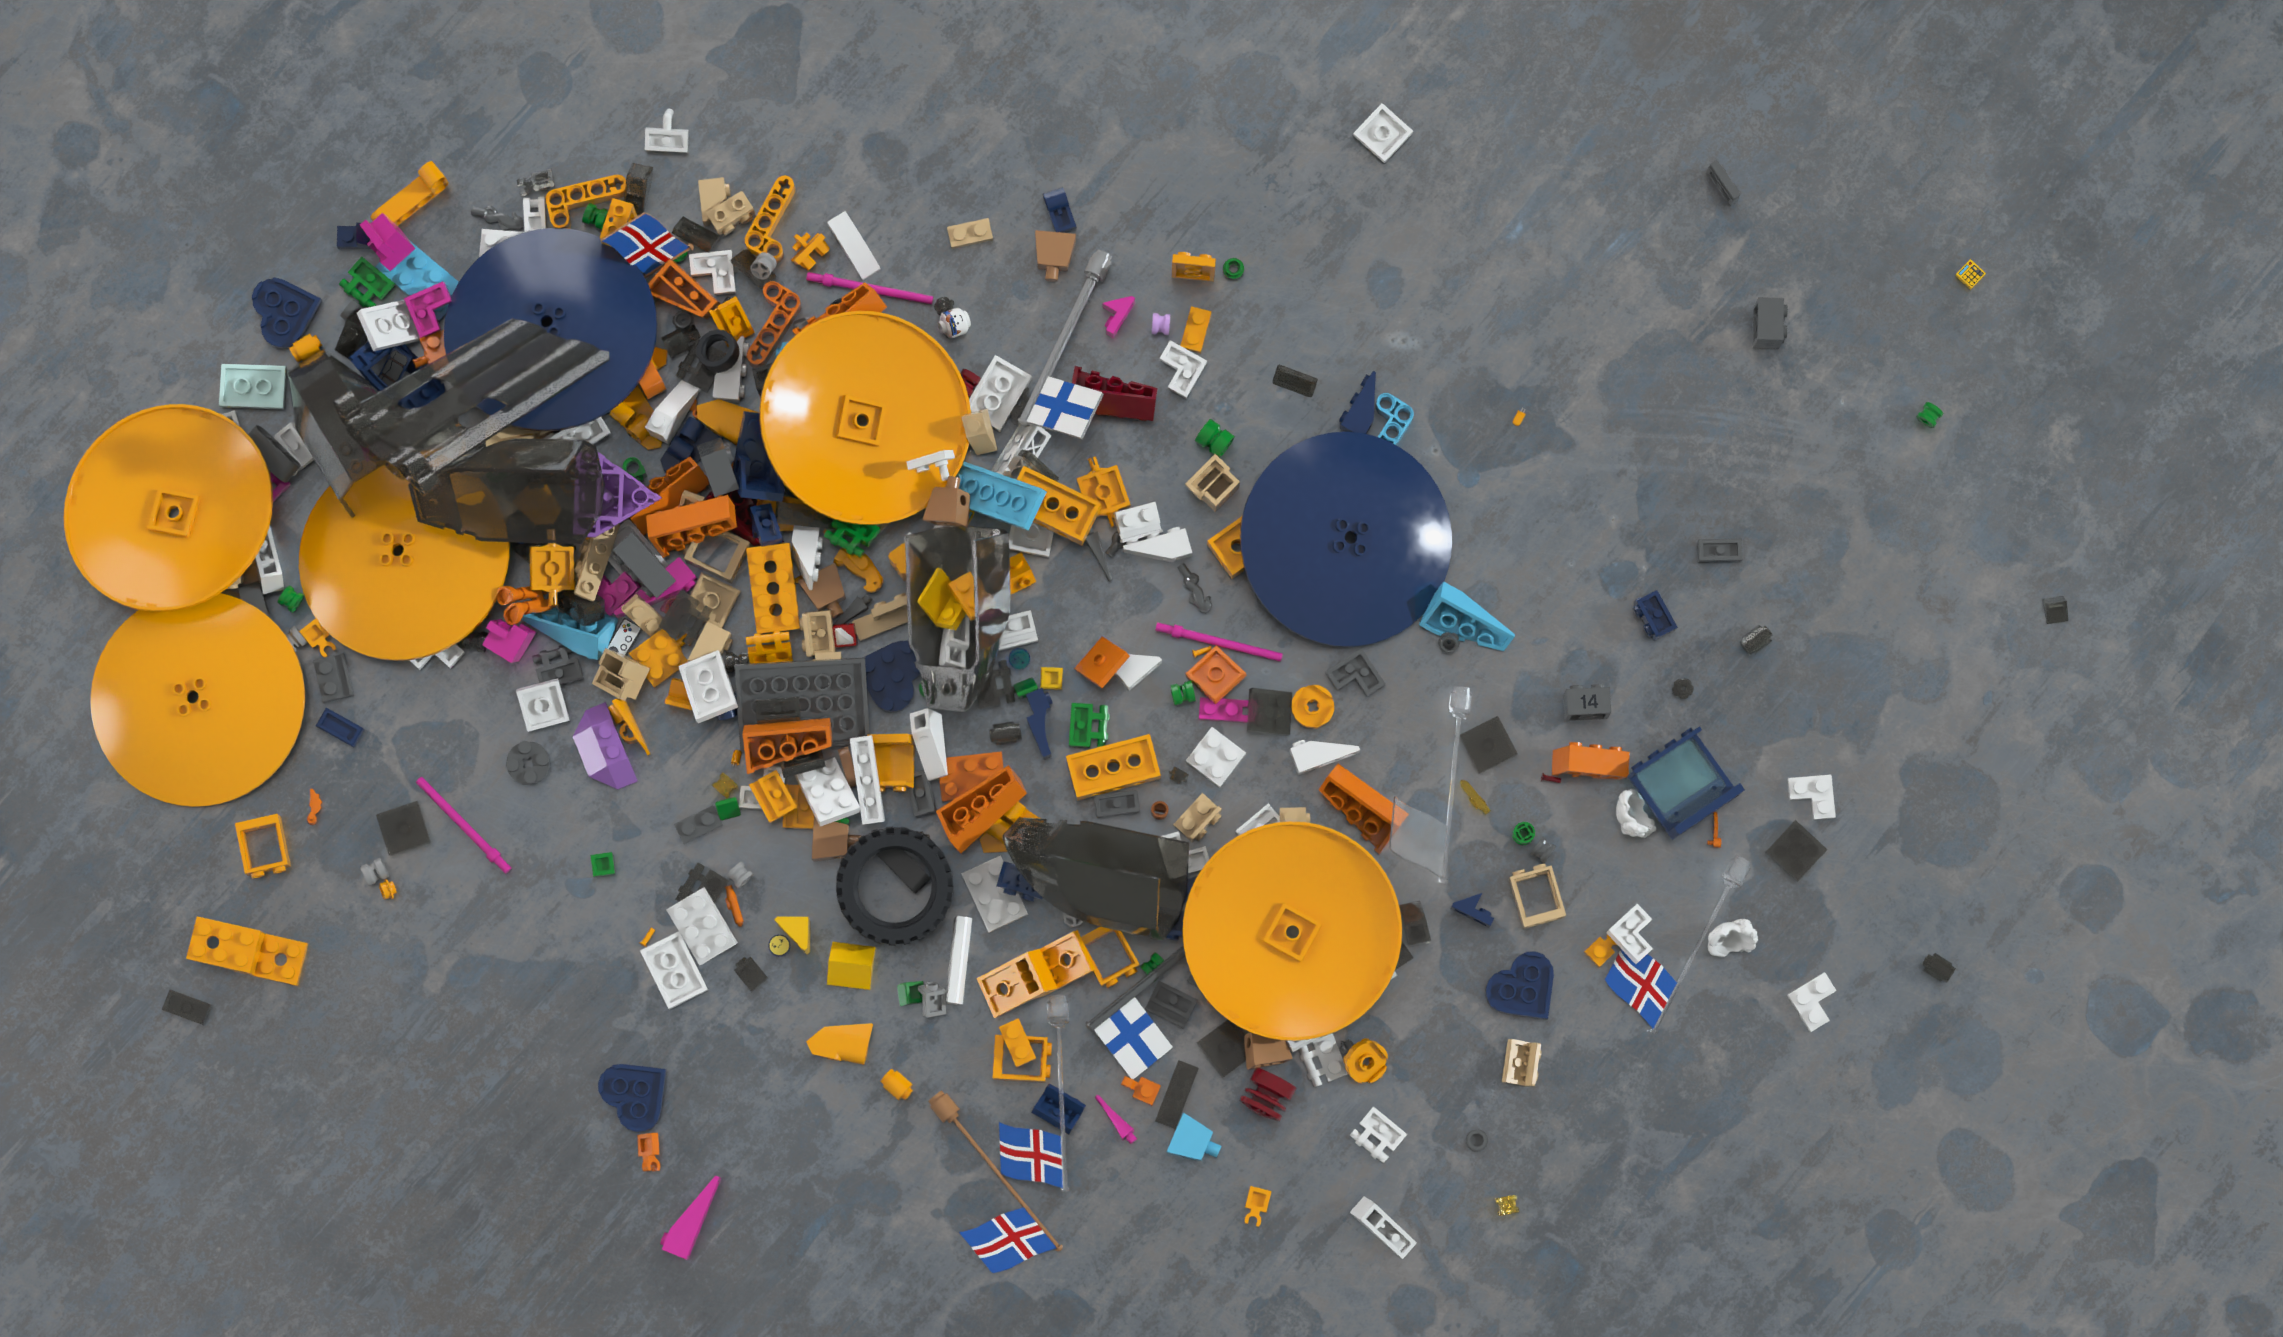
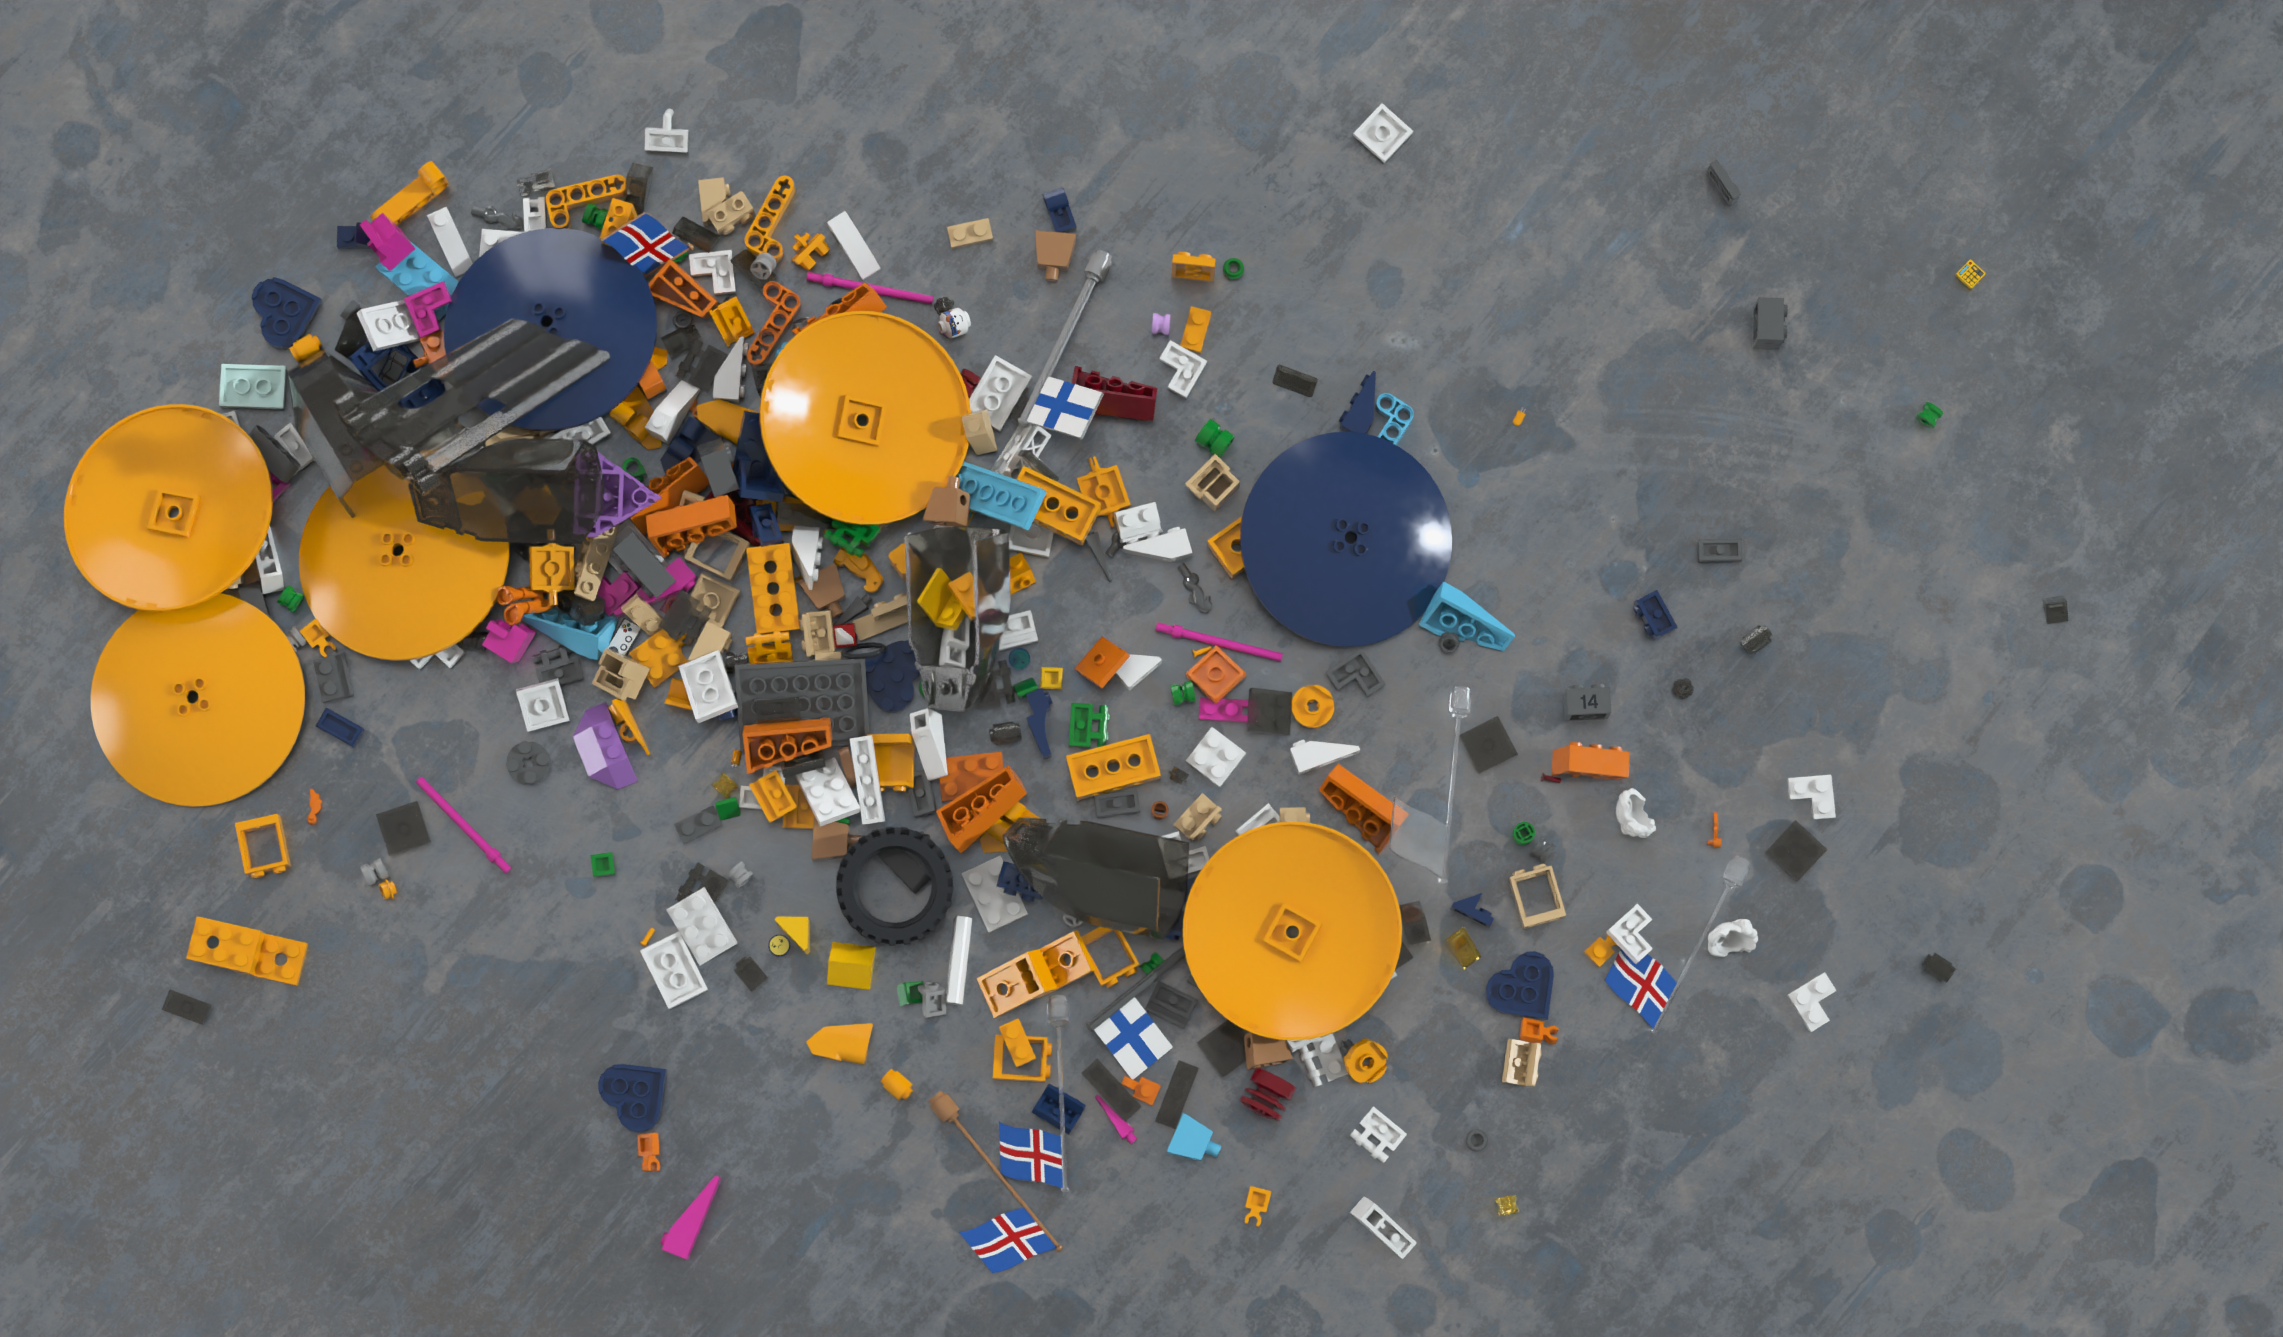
green plate [339,256,395,308] -> none
black tyre [696,329,740,373] -> none
orange piece [725,885,744,927] -> none
white plate [906,450,955,481] -> none
dark pink slope [1102,296,1135,338] -> none
clear yellow piece [1460,780,1491,815] -> none
clear light blue panel [1627,726,1745,840] -> none
none -> white slope [427,207,473,278]
none -> black tyre [841,642,887,659]
none -> clear smoke plate [1081,1058,1142,1122]
none -> clear yellow slope [1444,927,1482,969]
none -> orange plate [1519,1017,1559,1044]

